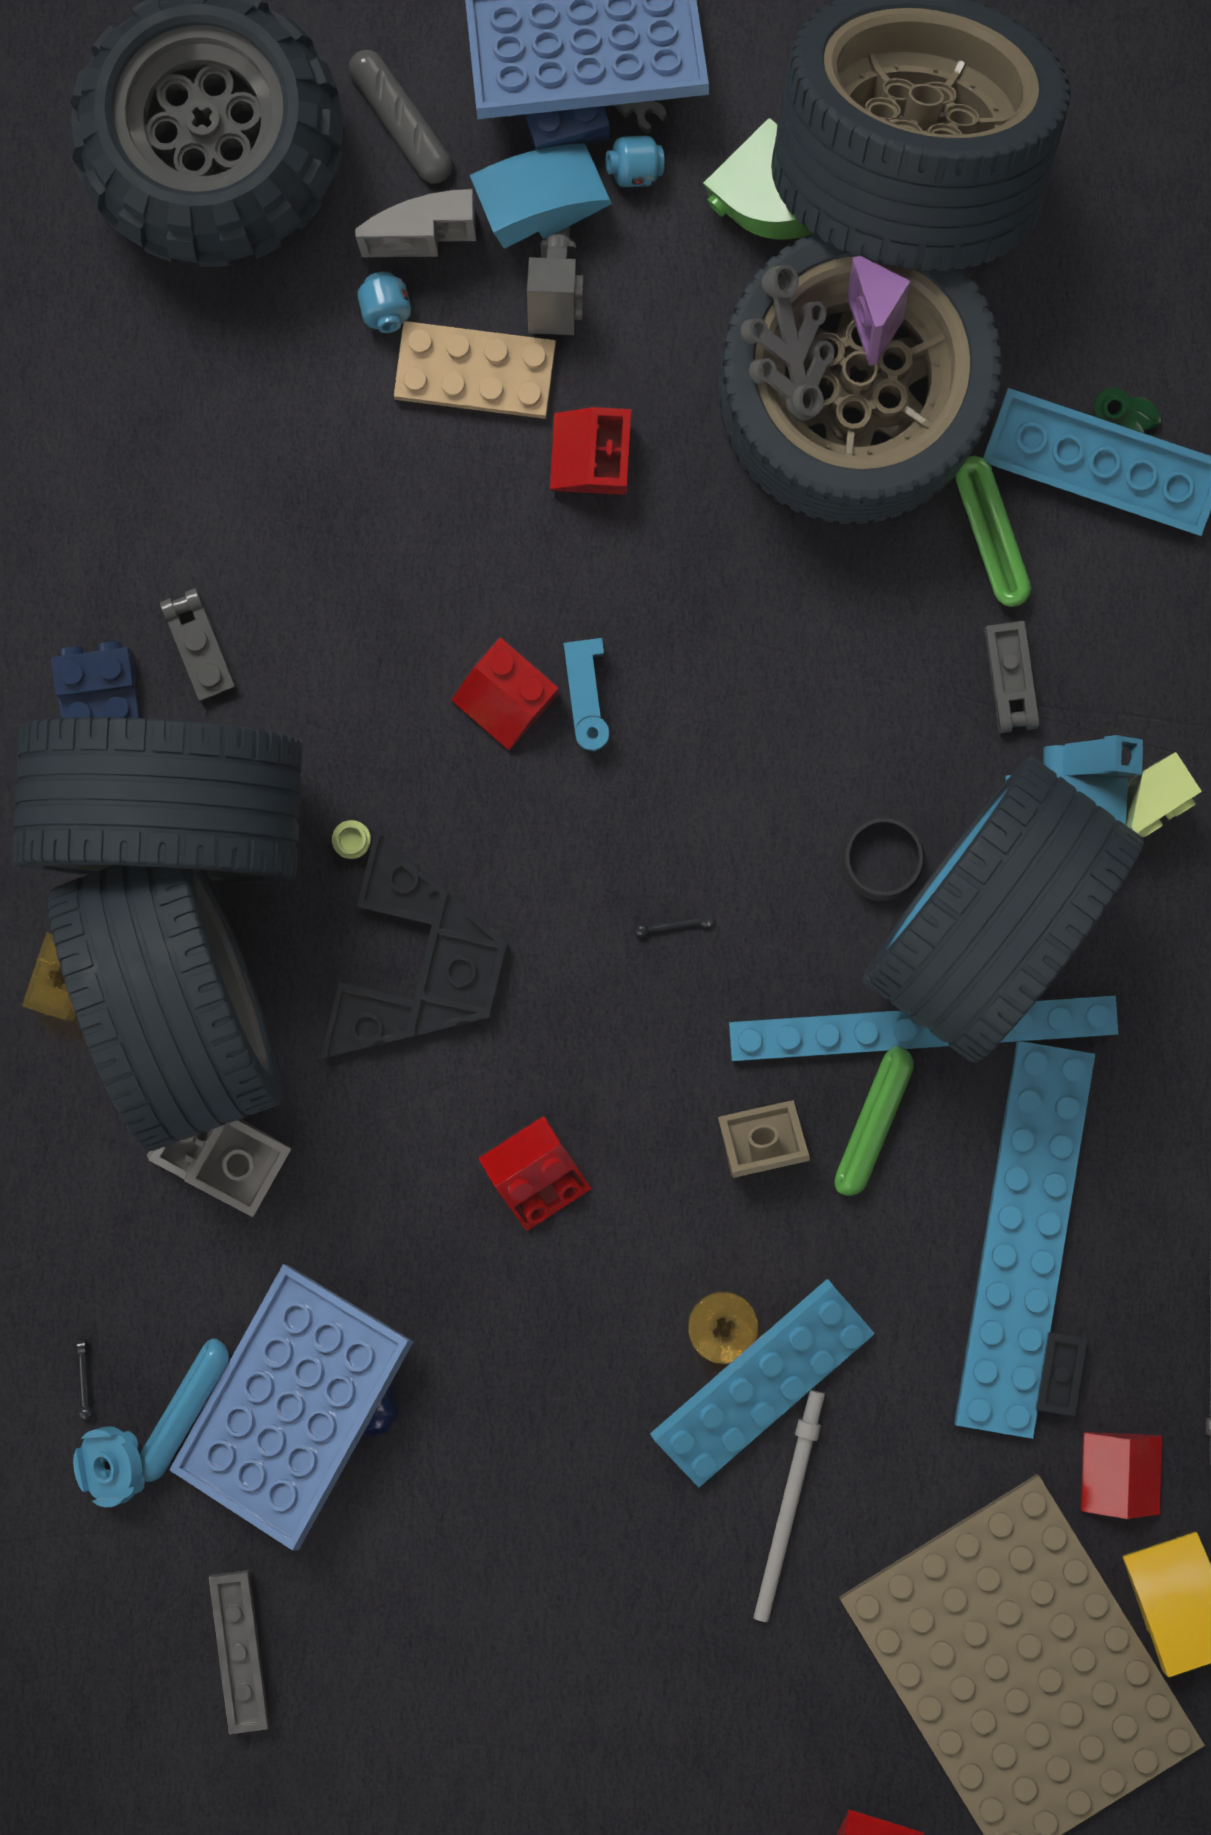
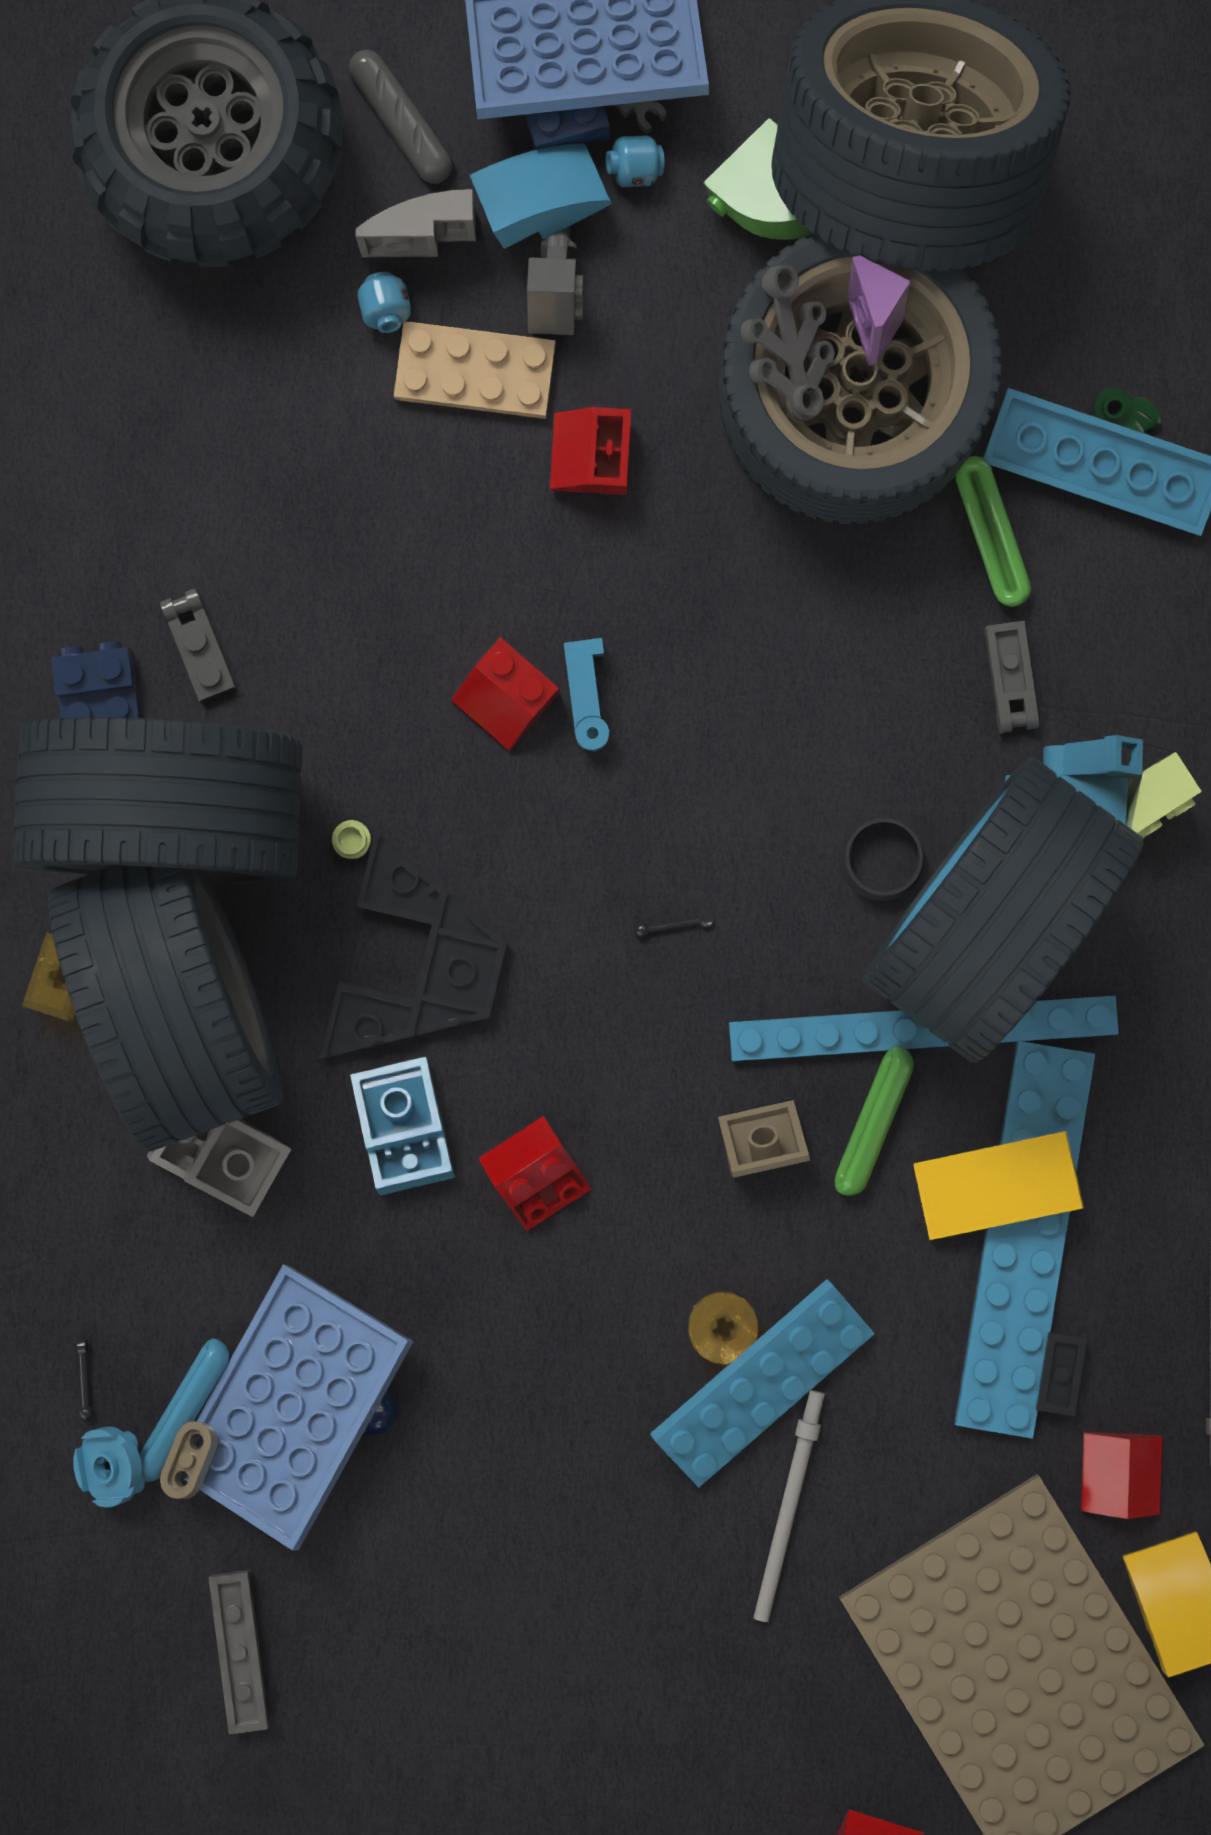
none -> dark tan plate [160,1421,218,1499]
none -> dark azure slope [350,1057,455,1196]
none -> yellow tile [913,1131,1084,1240]

